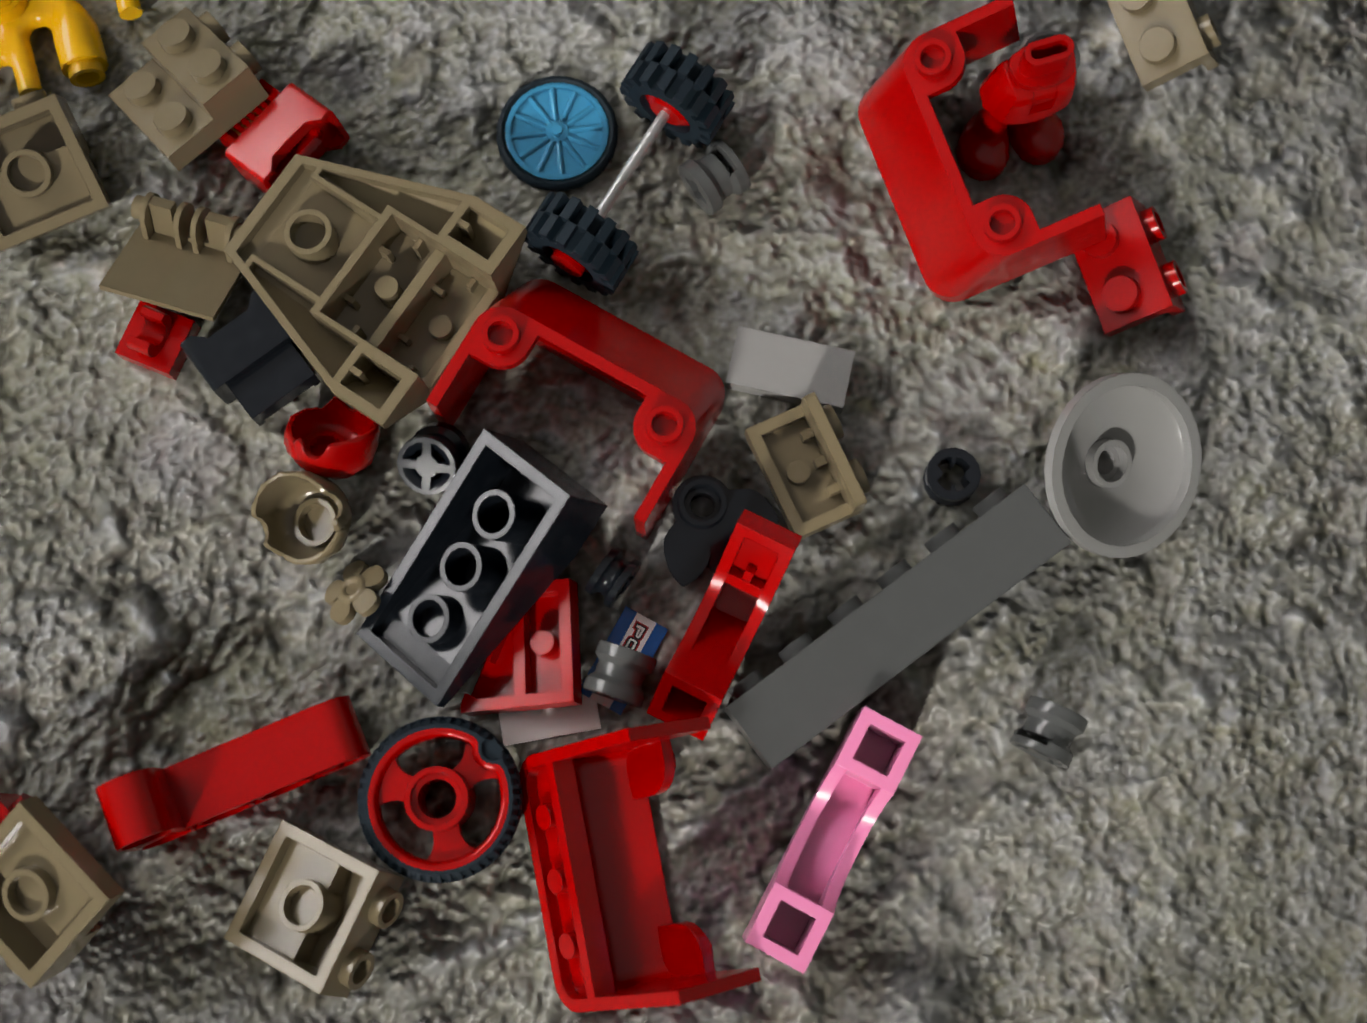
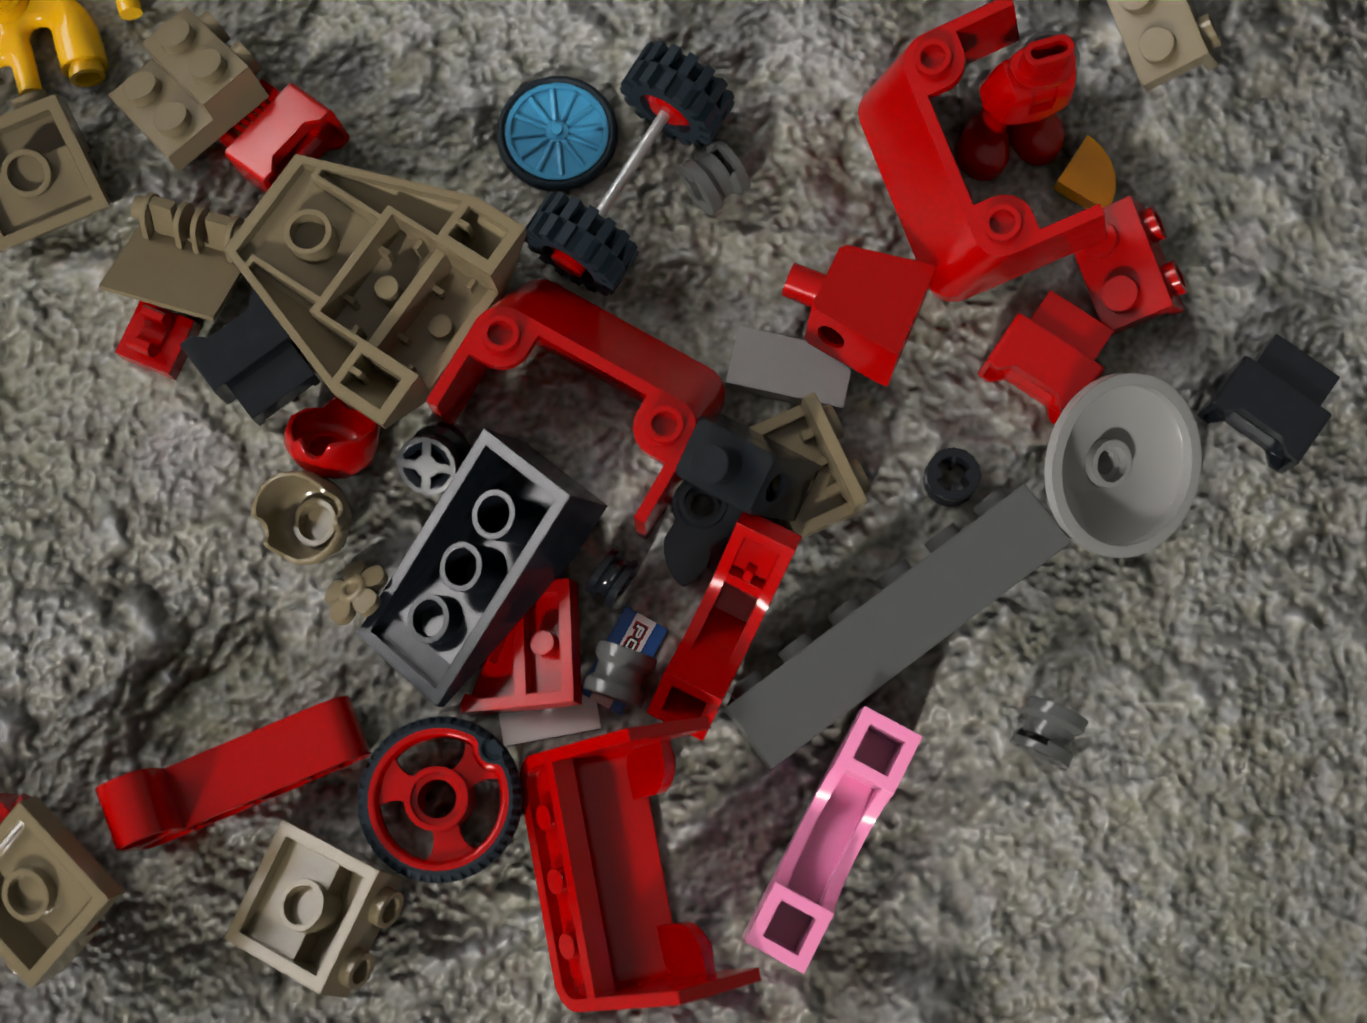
none -> black torso [675,414,821,521]
none -> red torso [782,245,936,387]
none -> red piece [977,290,1114,425]
none -> light orange tile [1053,135,1116,209]
none -> black piece [1197,334,1340,474]

